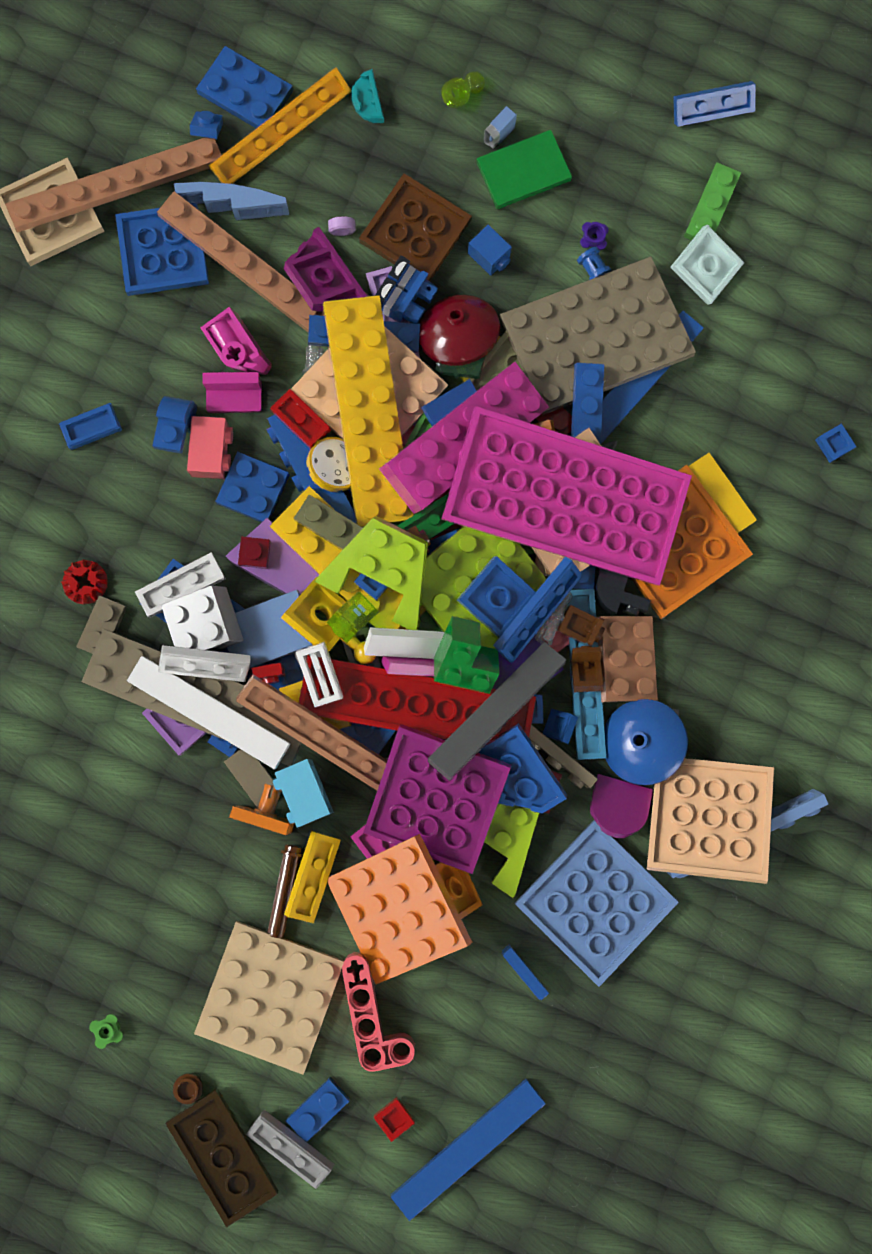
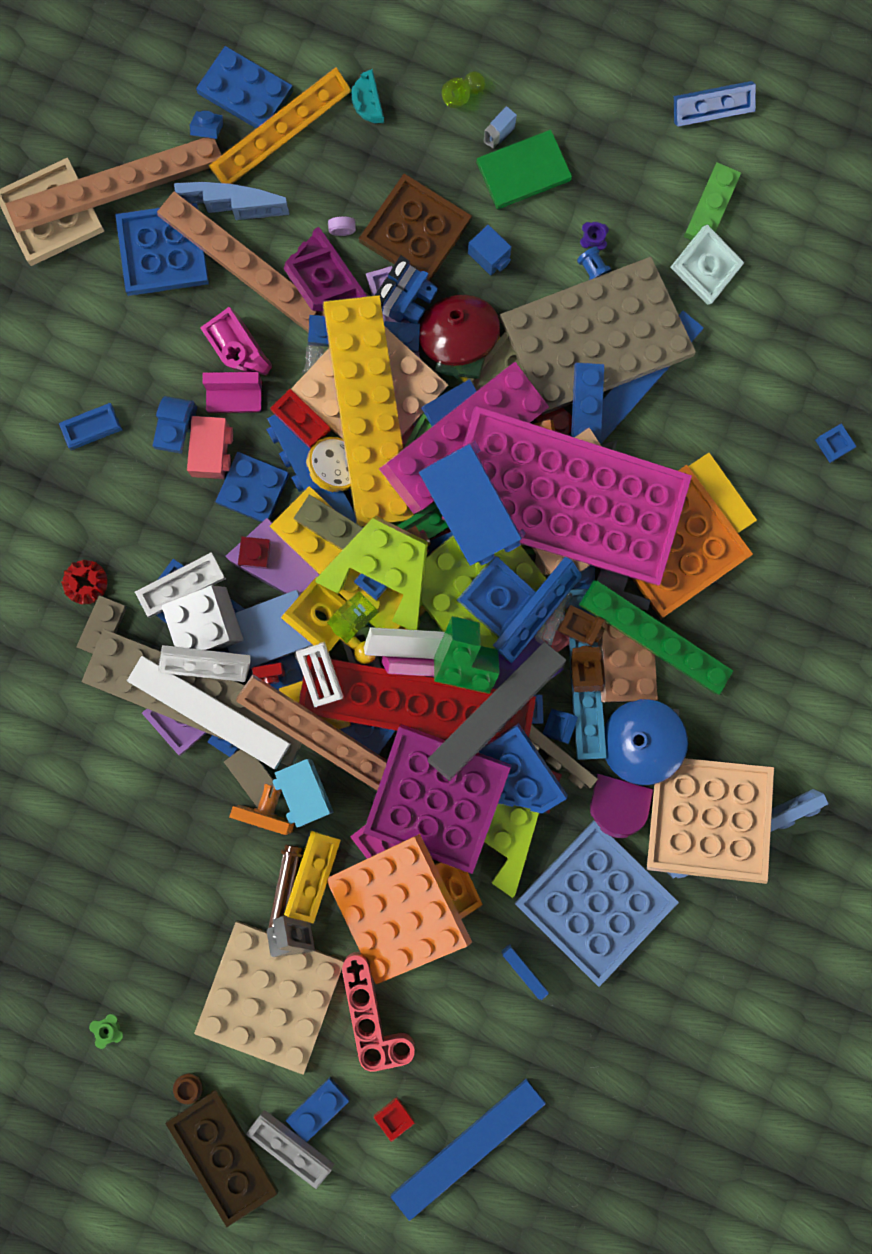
none -> dark grey slope [267,916,315,957]
none -> blue panel [419,441,526,566]
none -> green plate [579,581,733,695]

